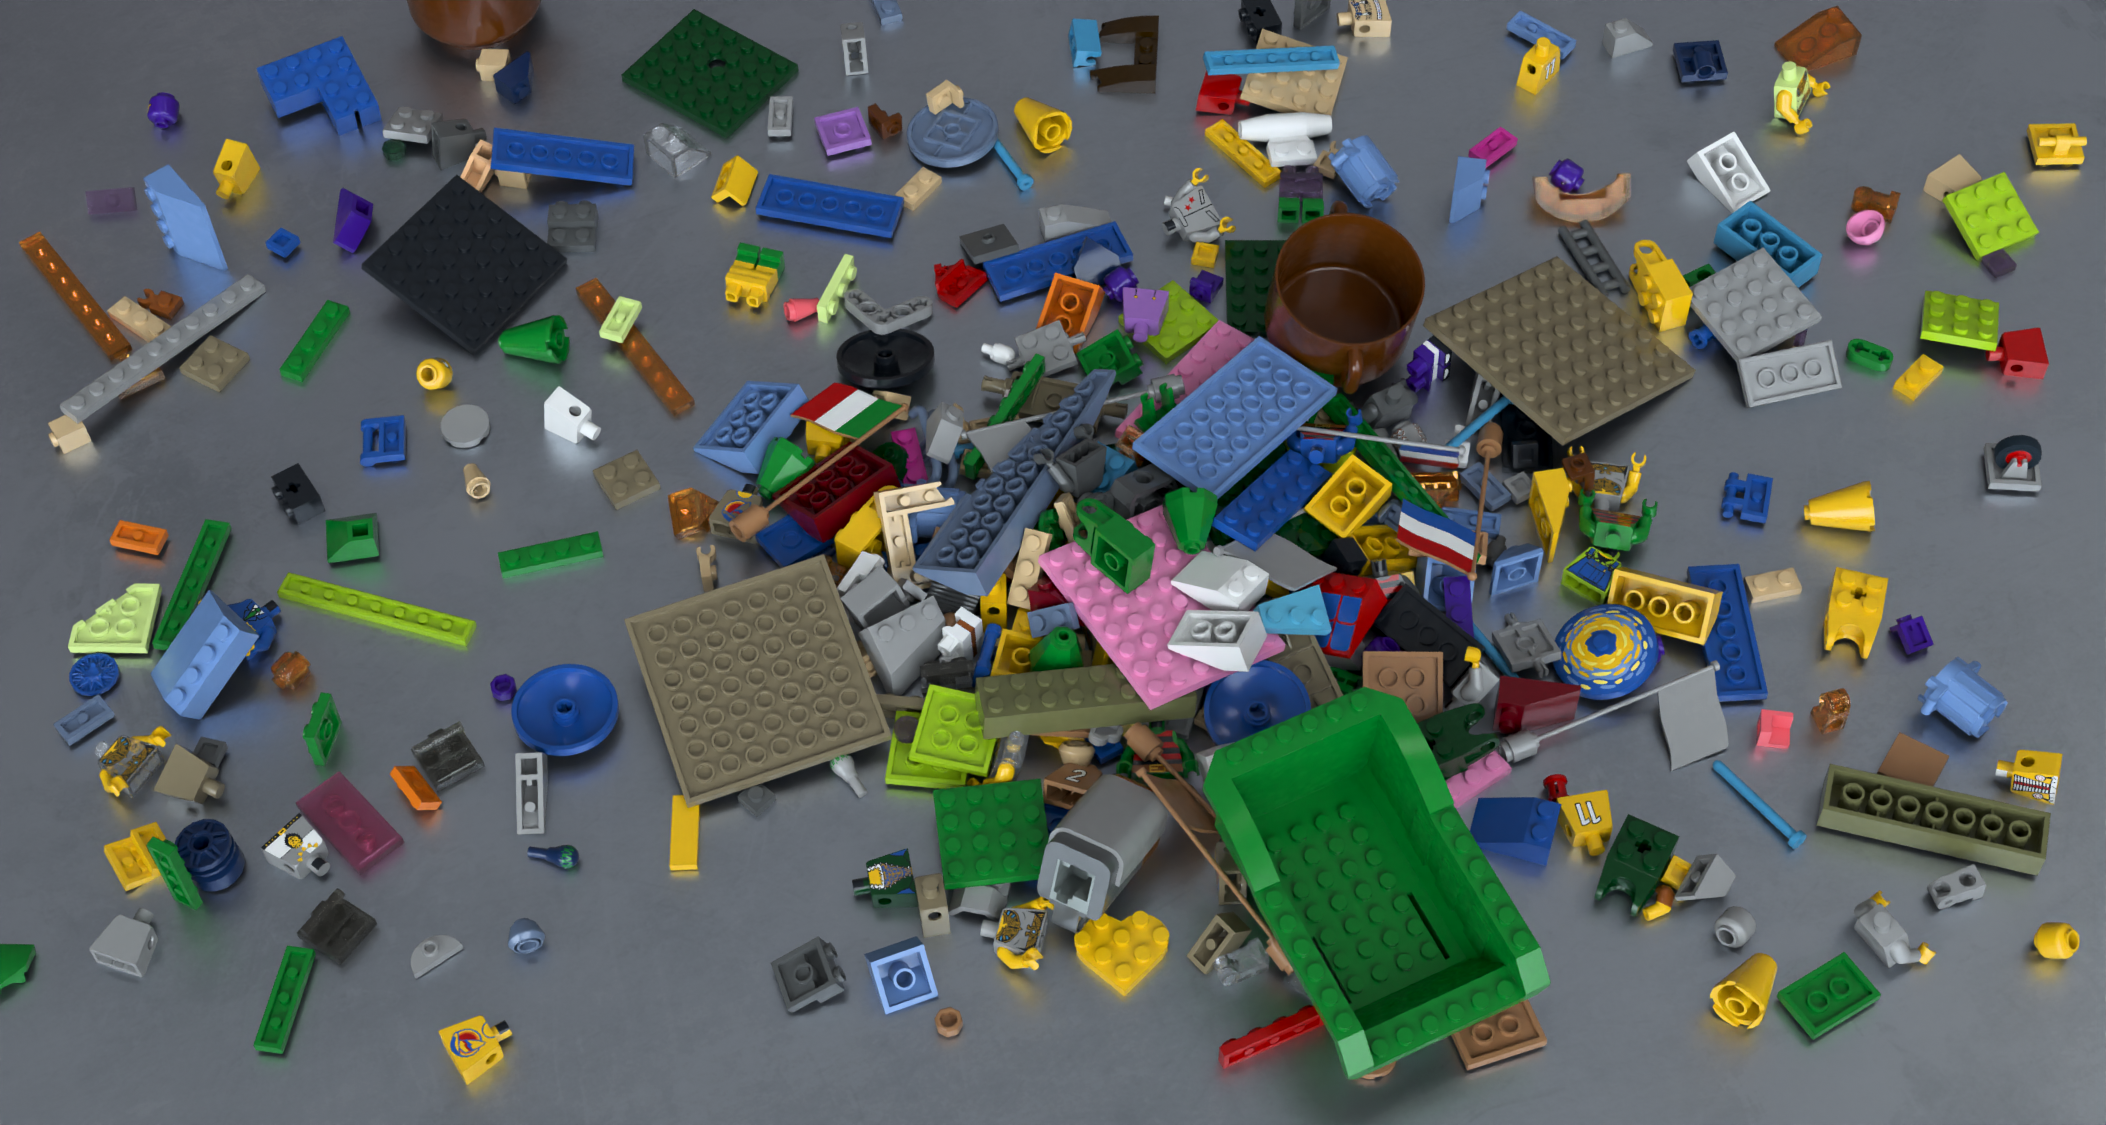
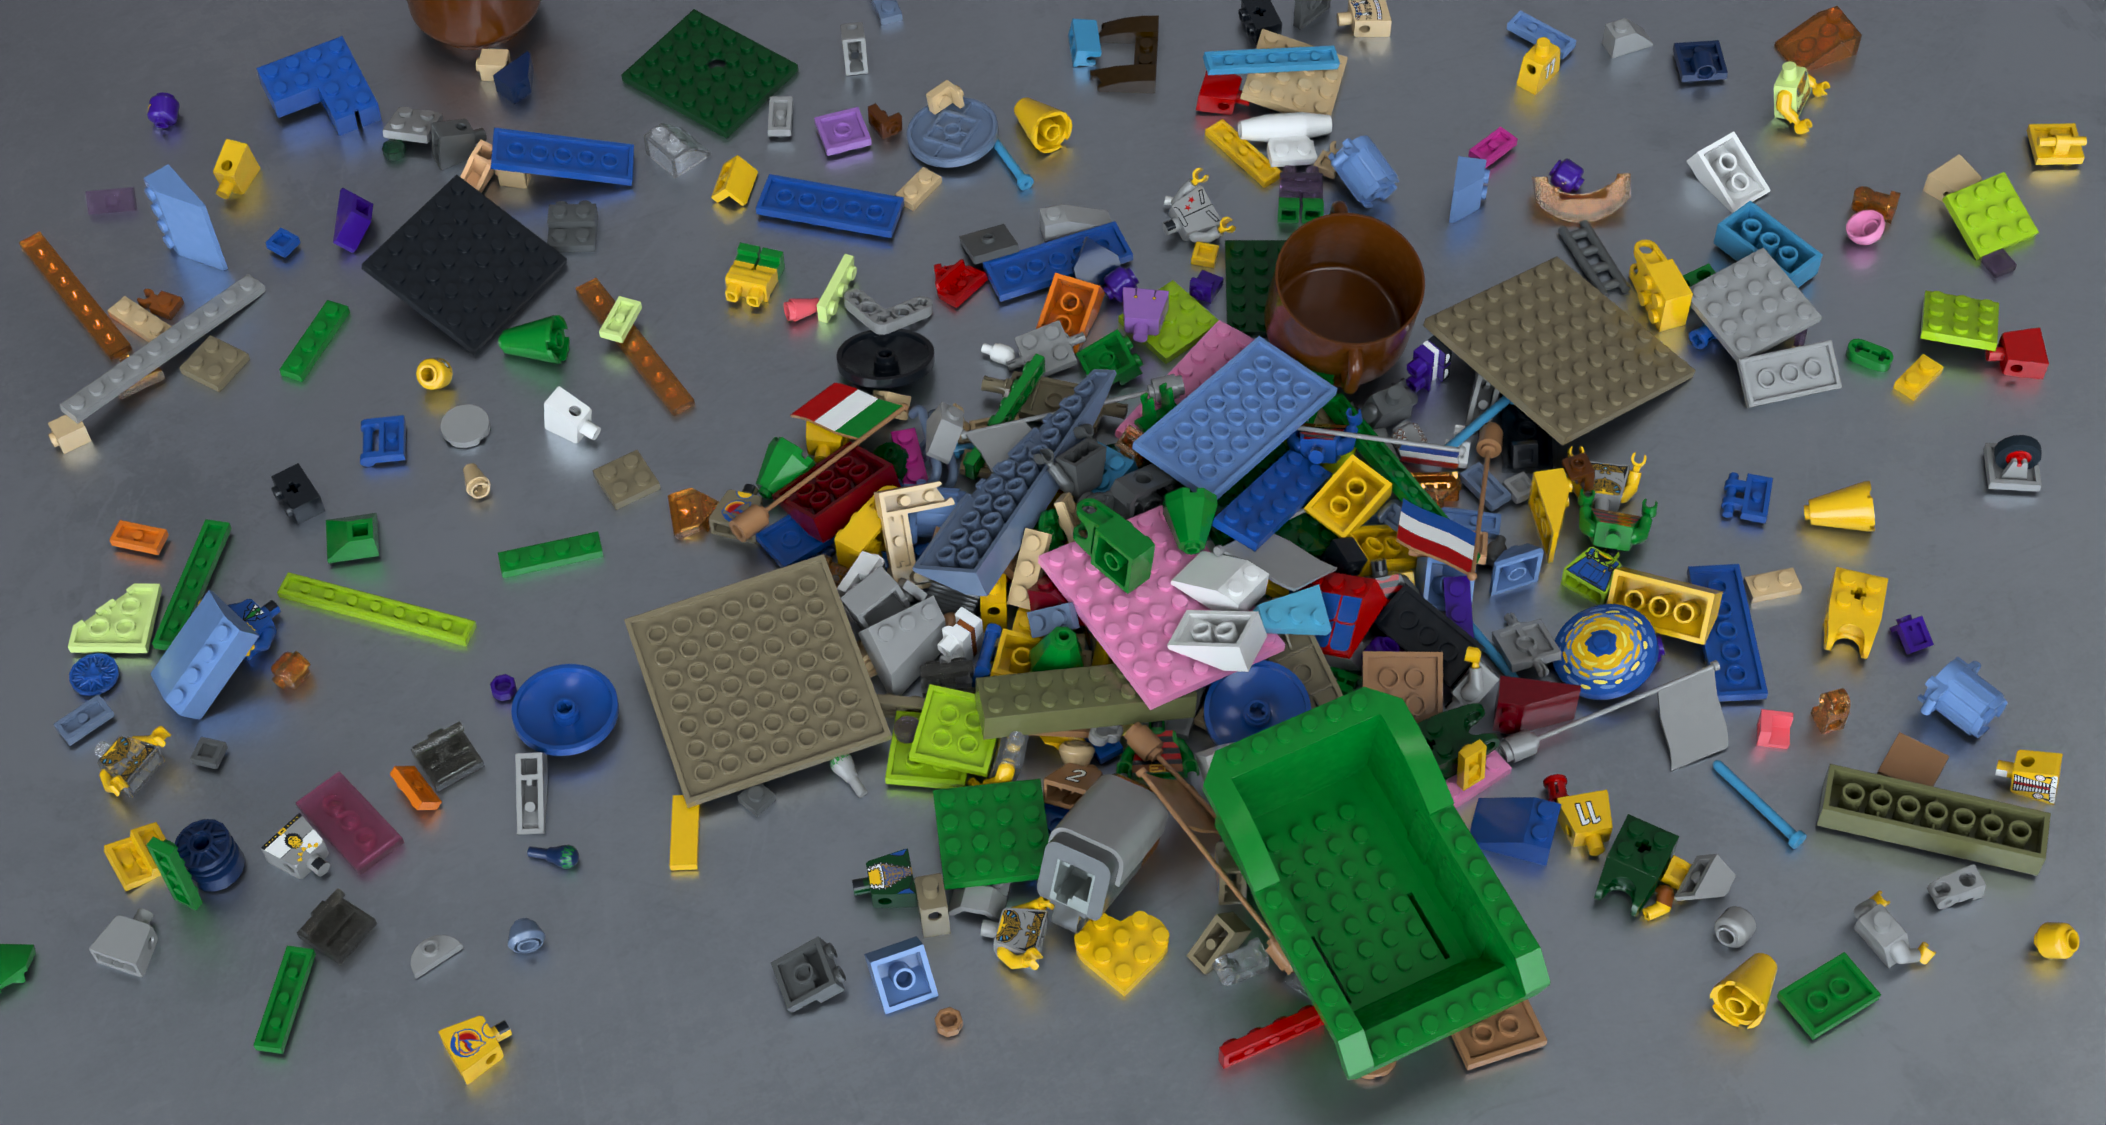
dark tan torso [154,744,225,804] -> none
green plate [303,692,342,766] -> none
medium blue slope [693,381,809,474] -> none
tan plate [696,545,718,592] -> none
none -> yellow plate [1457,739,1487,791]

